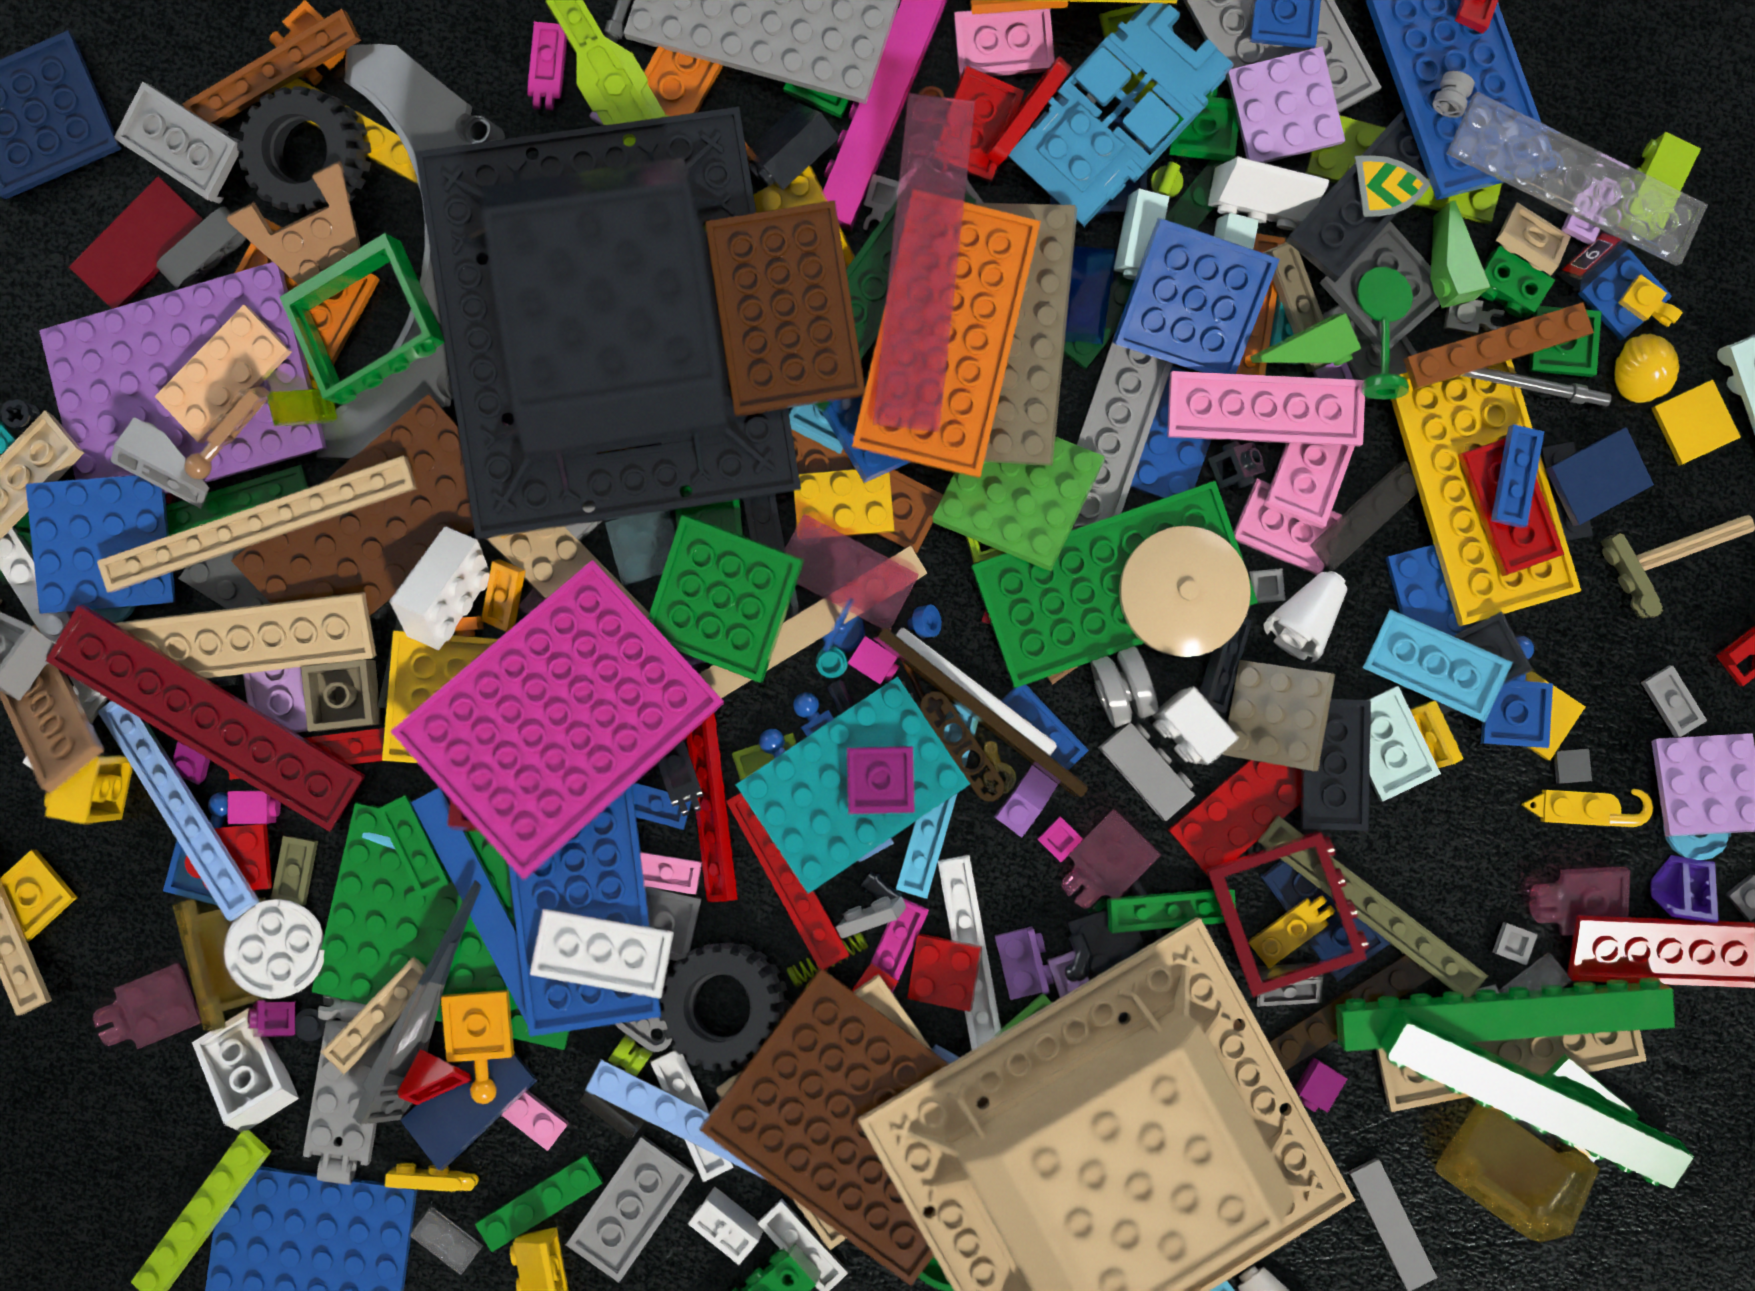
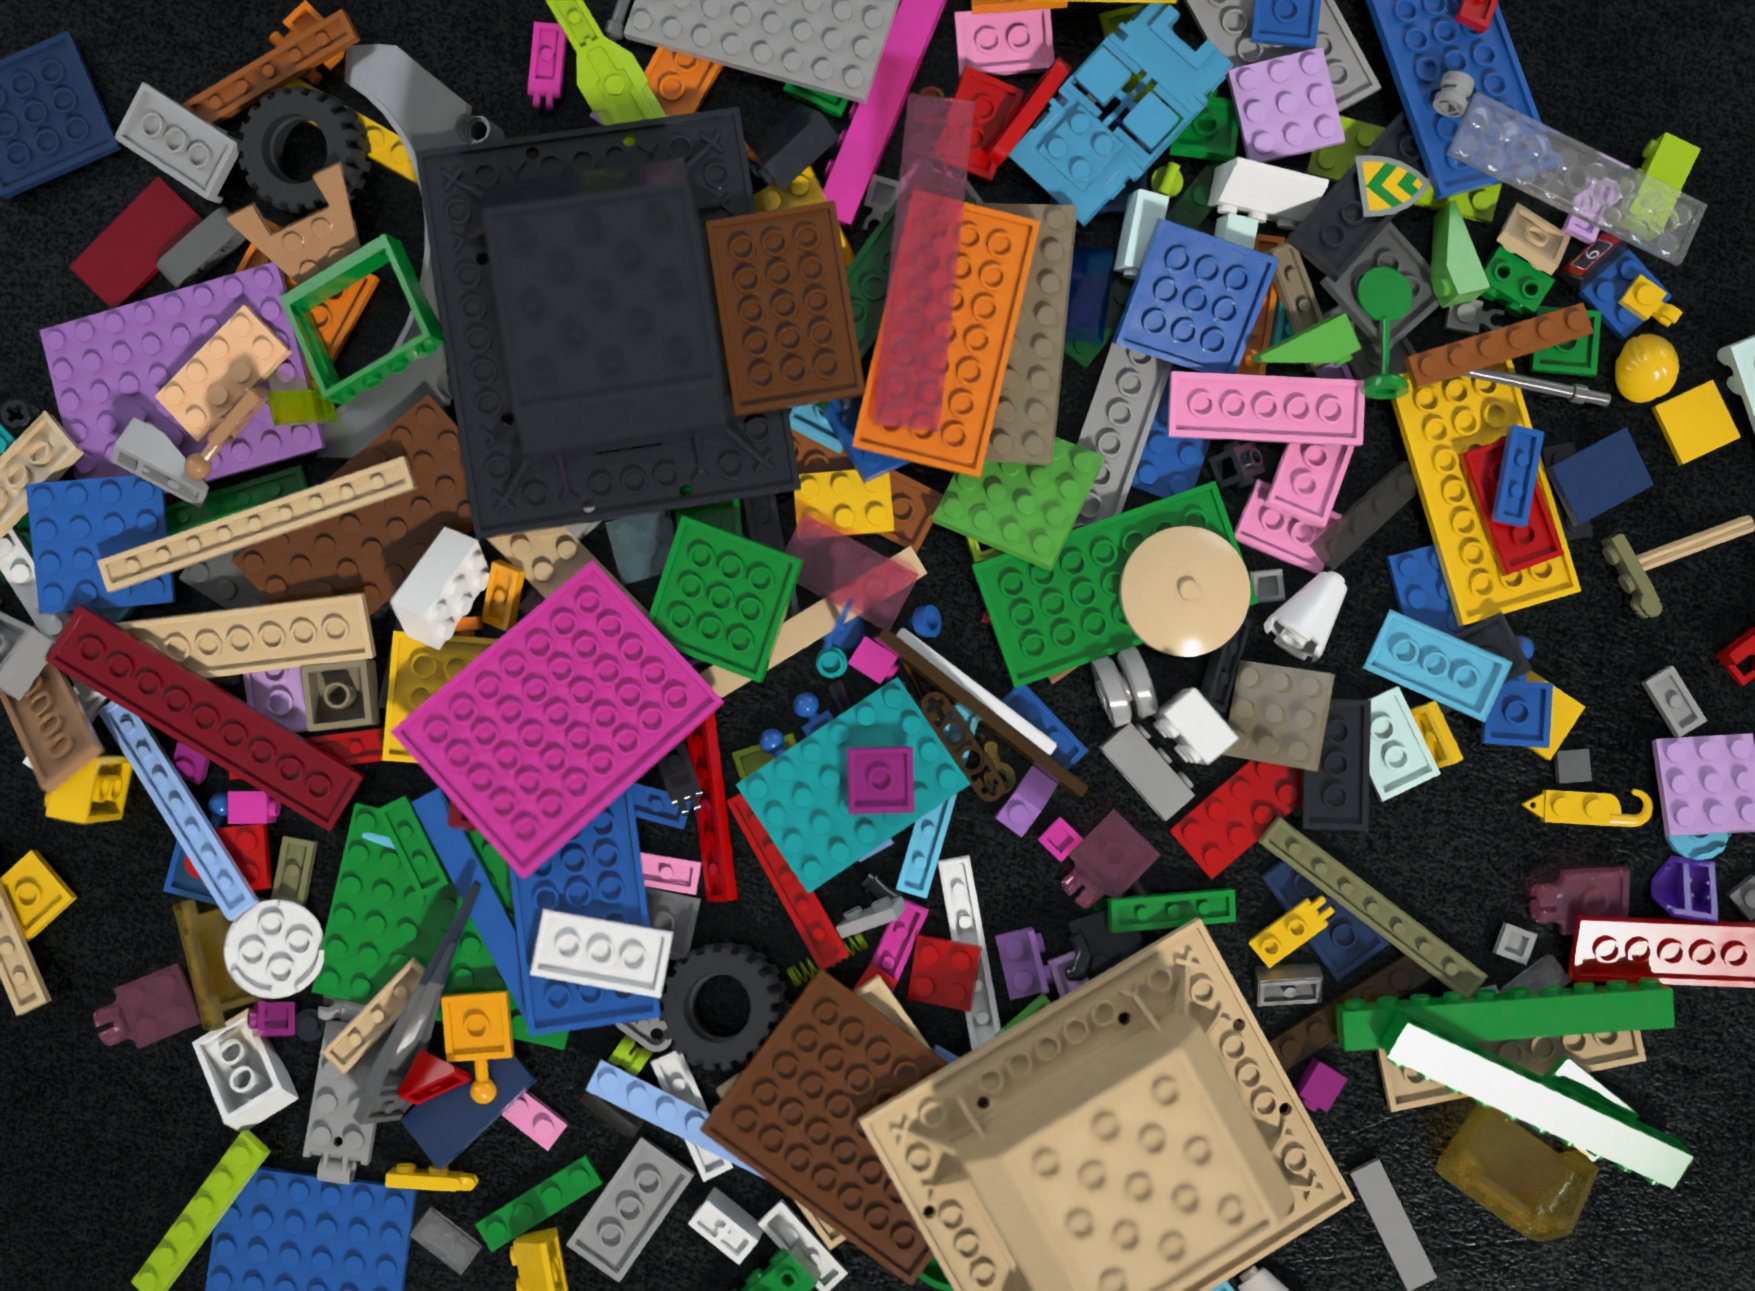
dark red window [1206,831,1369,997] -> none

